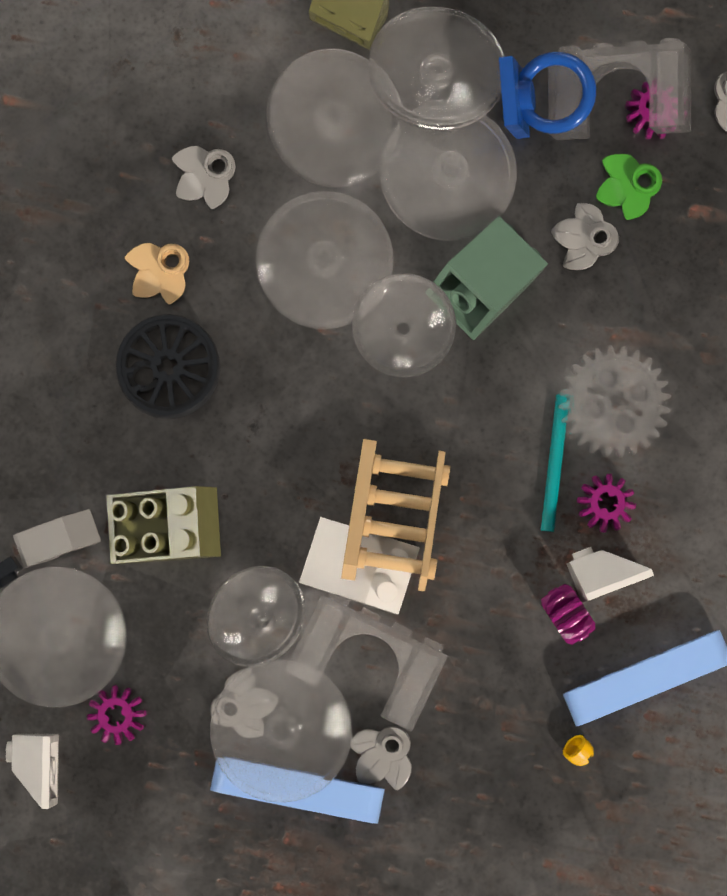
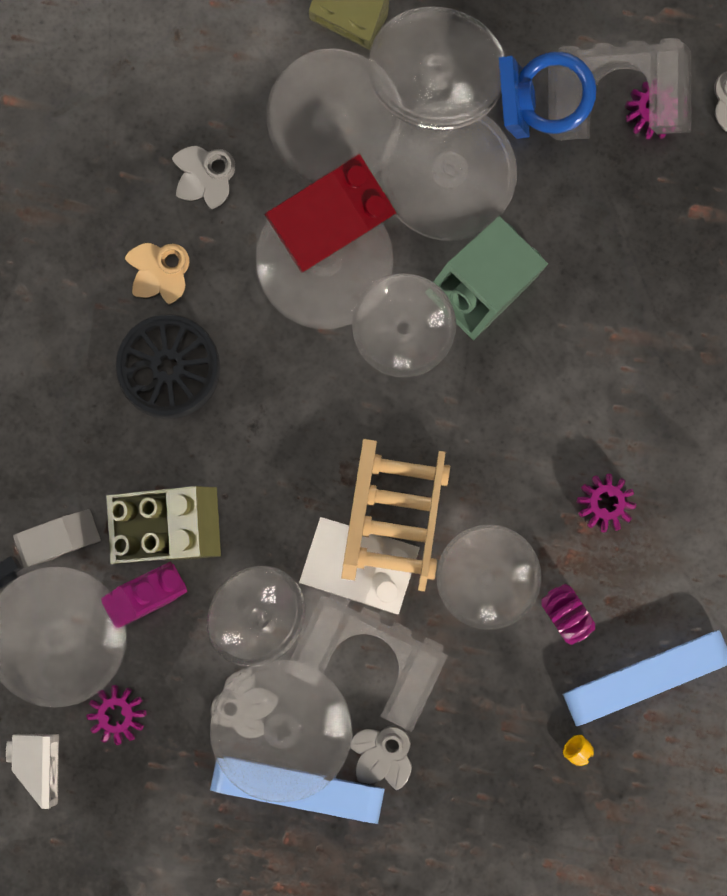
teal bar [540,394,570,532] -> none
light grey plate [551,203,619,270] -> none
clear gear [558,345,671,458] -> none
white slope [566,547,654,602] -> none
bright green plate [596,154,662,220] -> none
none -> magenta brick [101,561,187,629]
none -> dark red slope [264,153,396,273]
none -> clear dish [436,525,541,630]

